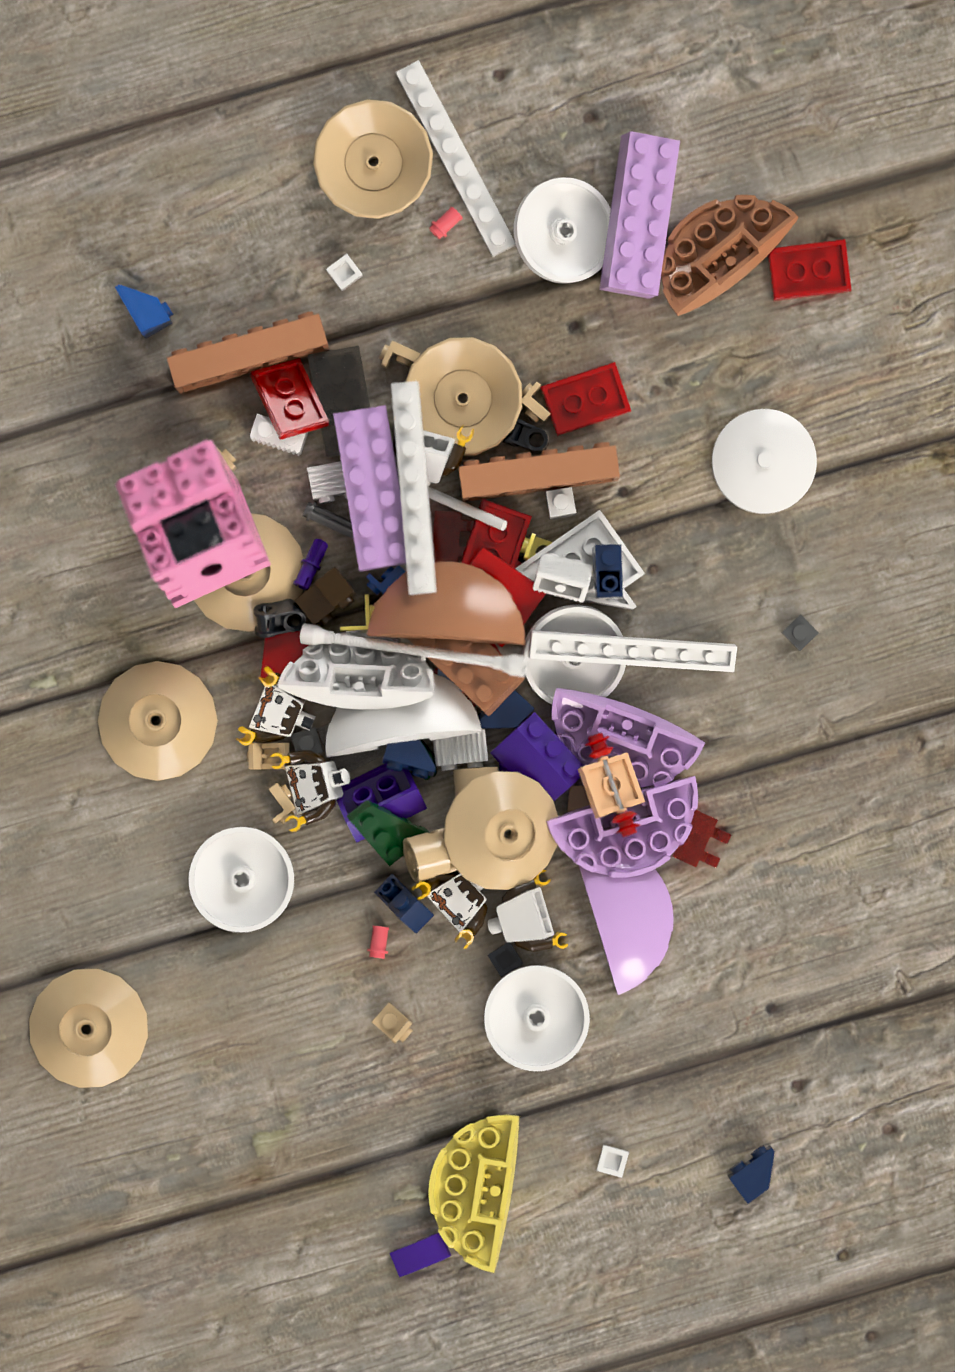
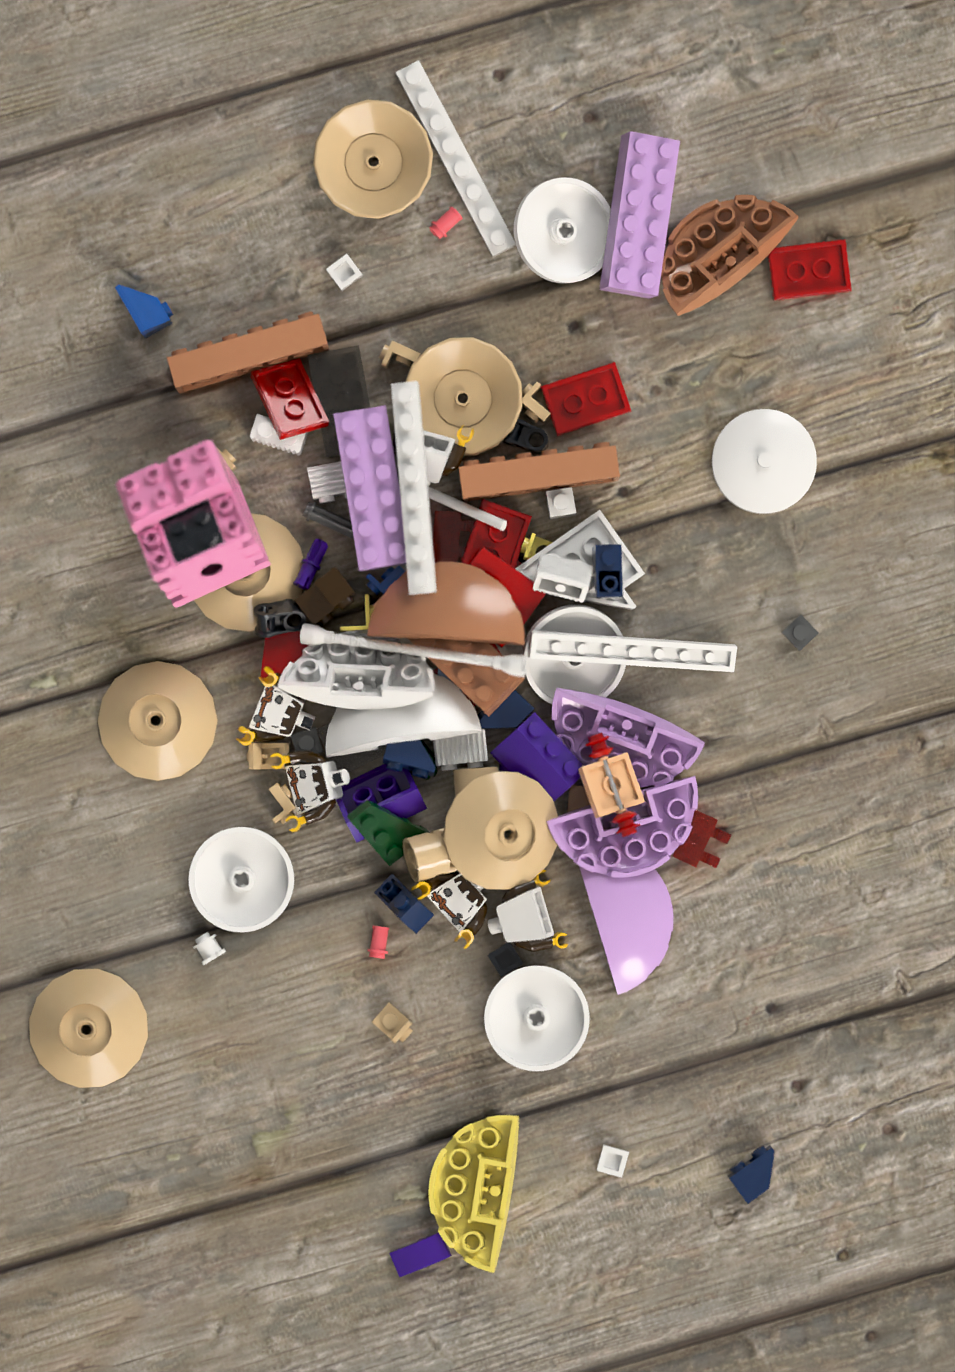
none -> white brick [193,932,226,965]

